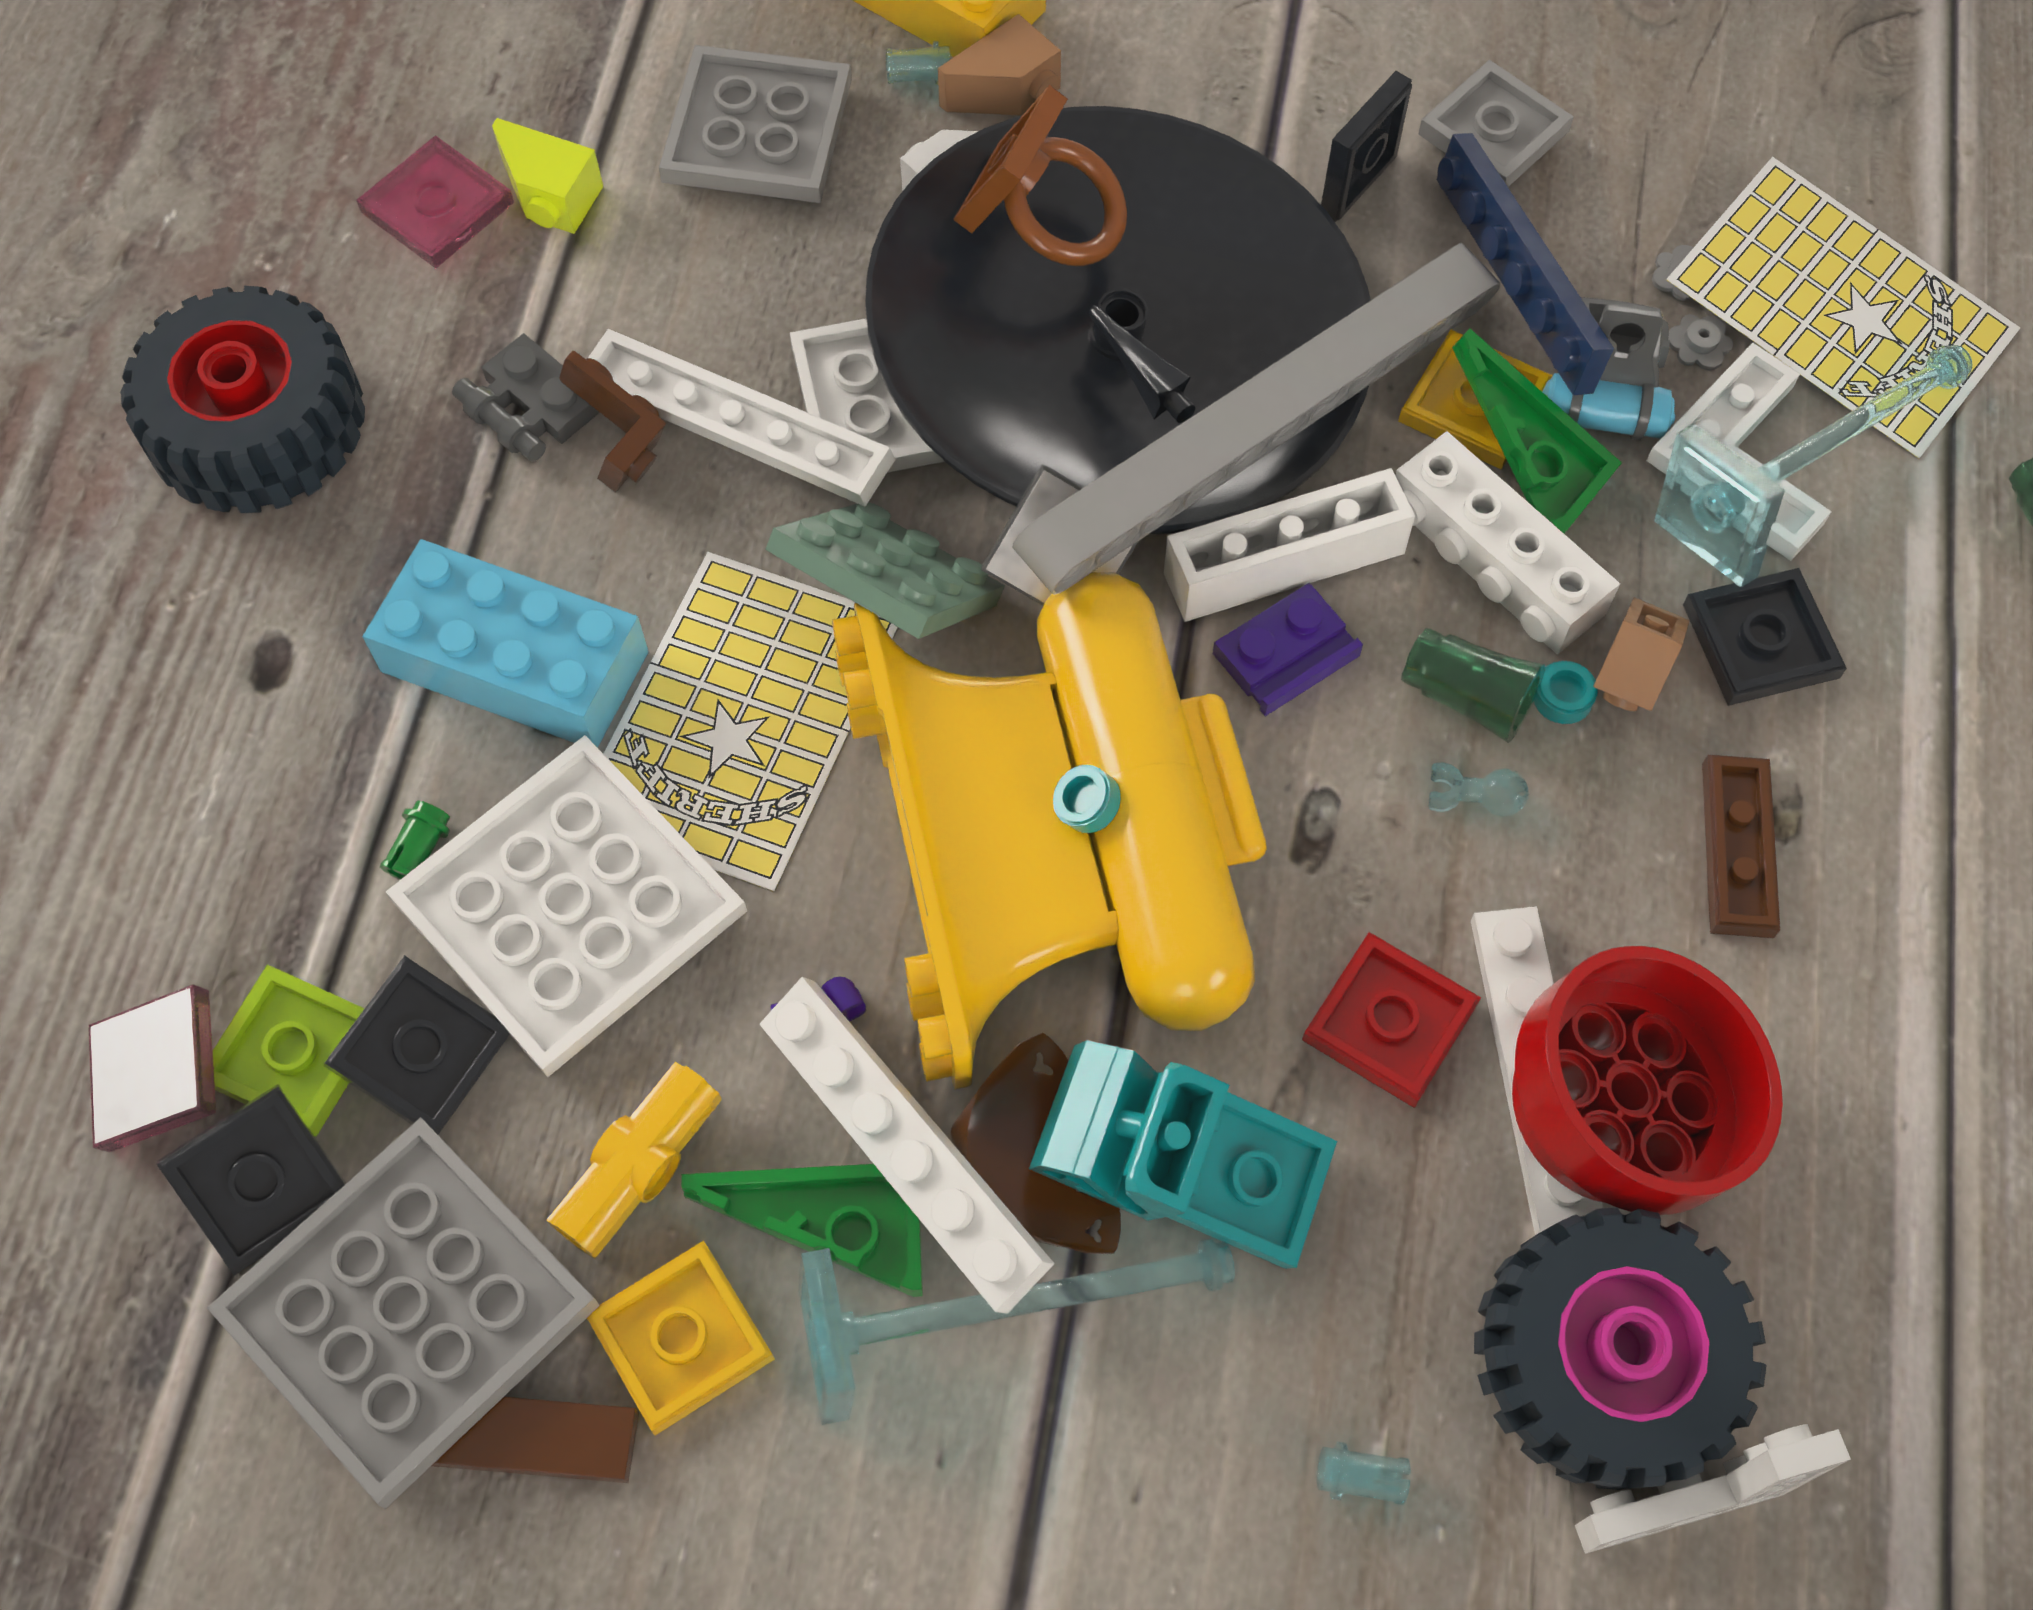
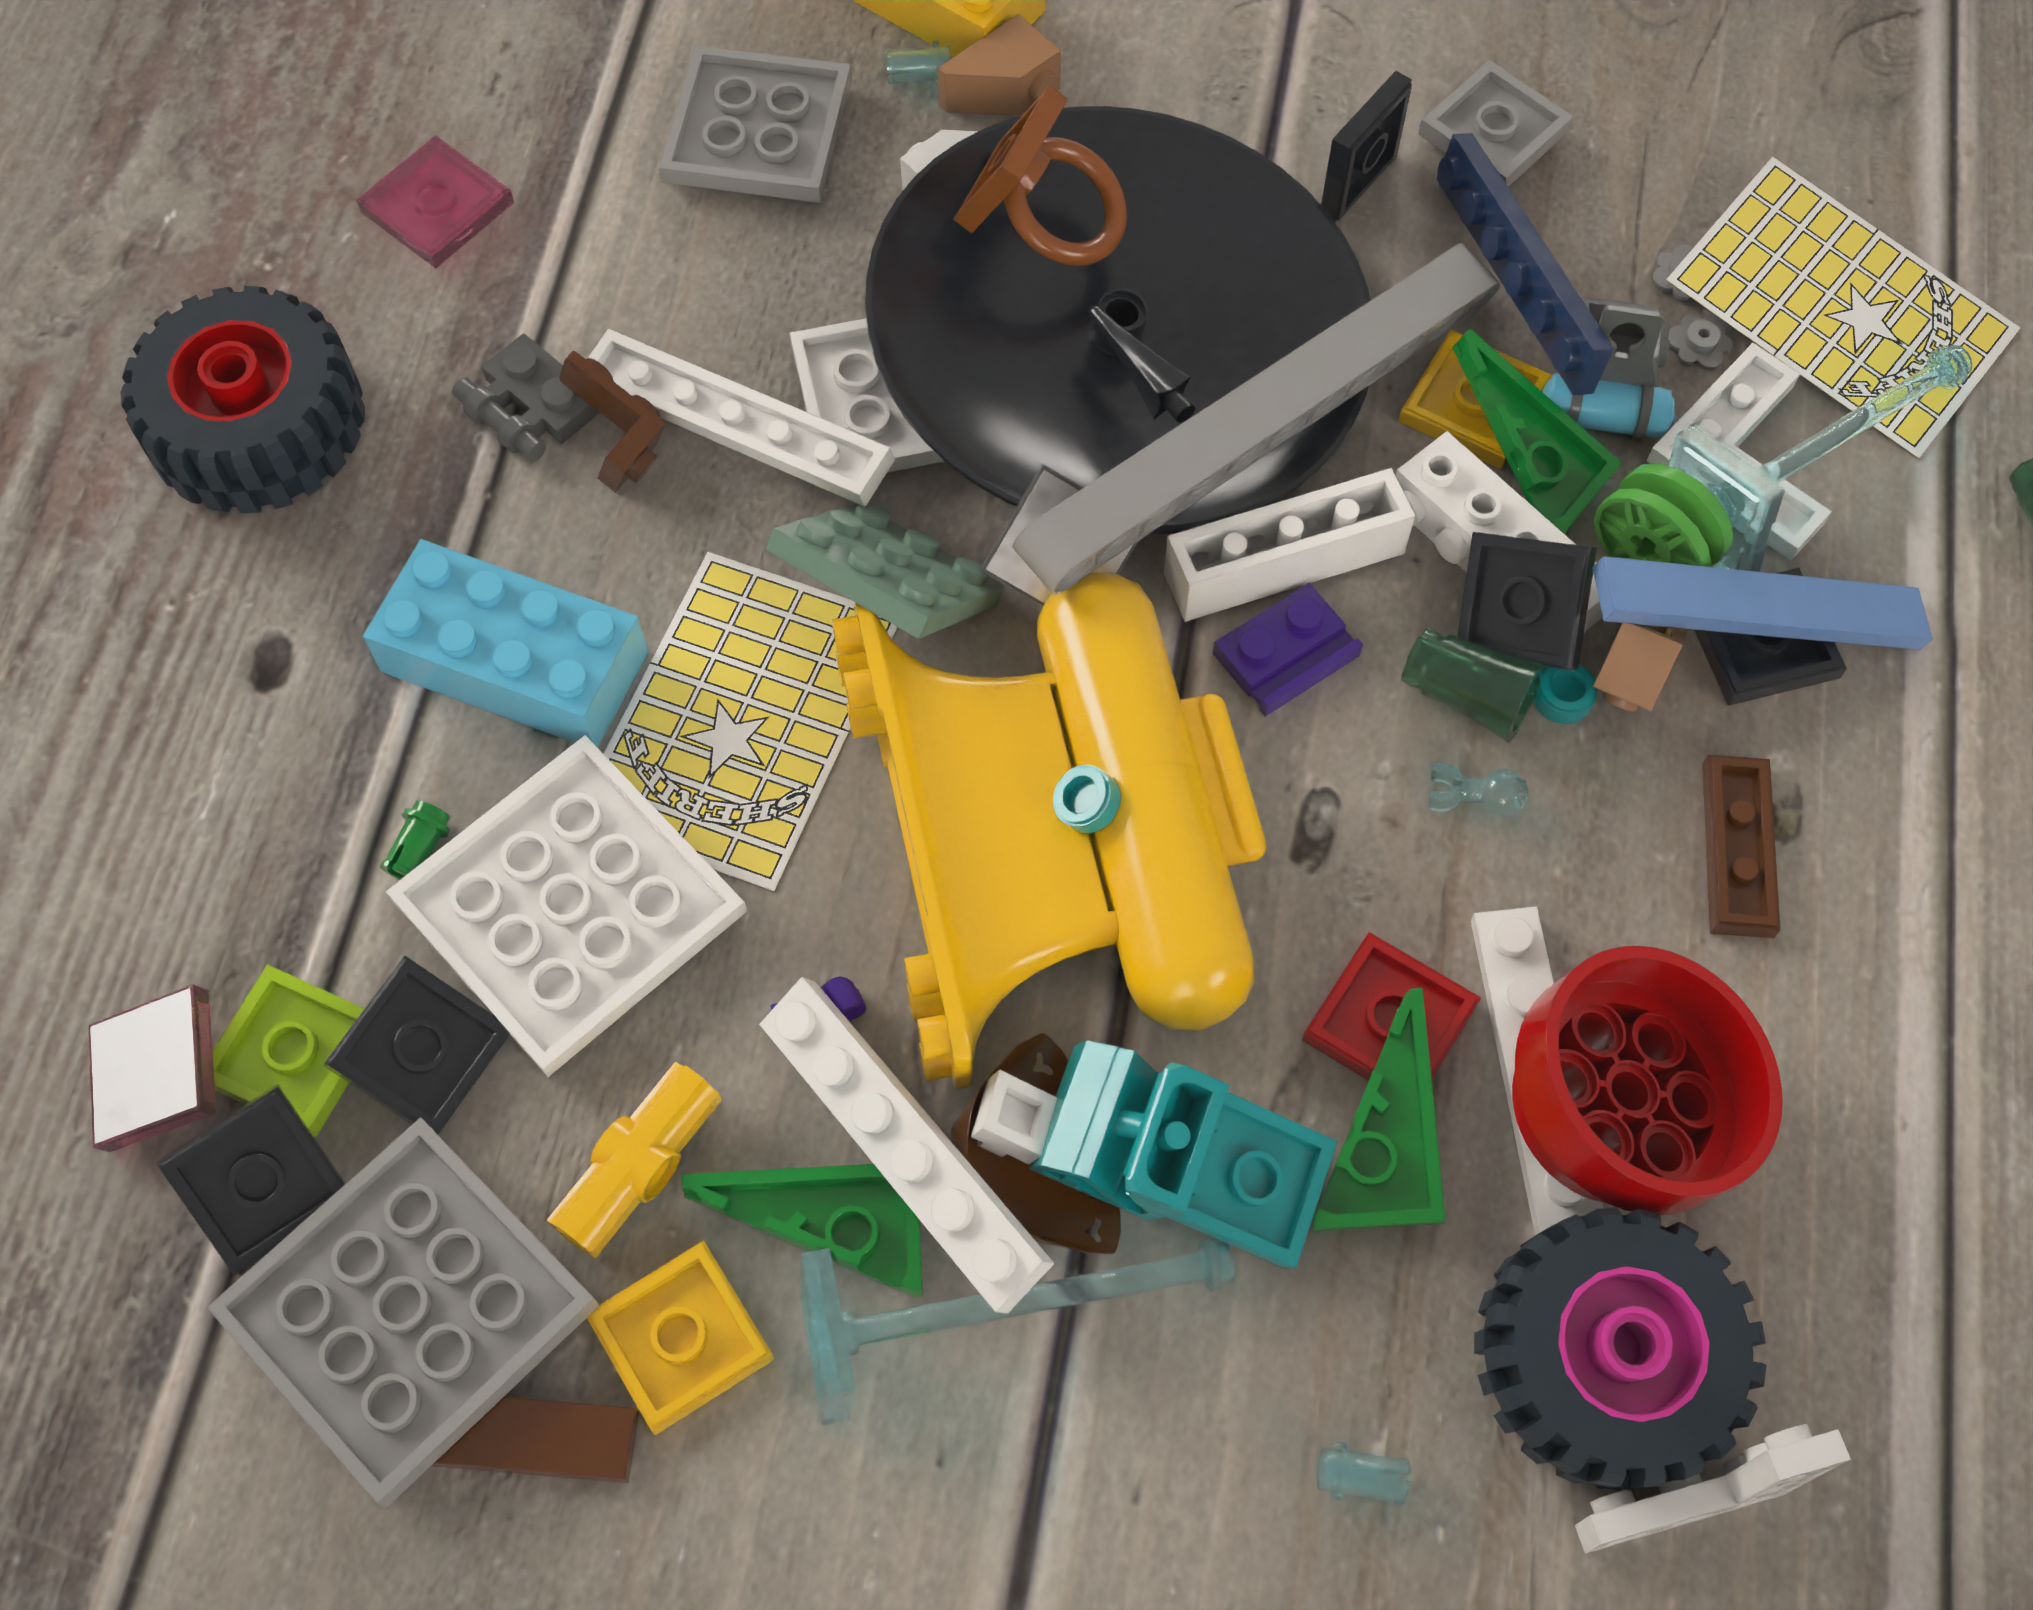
neon yellow slope [492,118,603,234] -> none
none -> white tile [971,1070,1057,1164]
none -> green wing [1313,988,1446,1232]
none -> black tile [1455,532,1597,670]
none -> medium blue tile [1592,556,1933,650]
none -> bright green wheel [1594,463,1733,567]

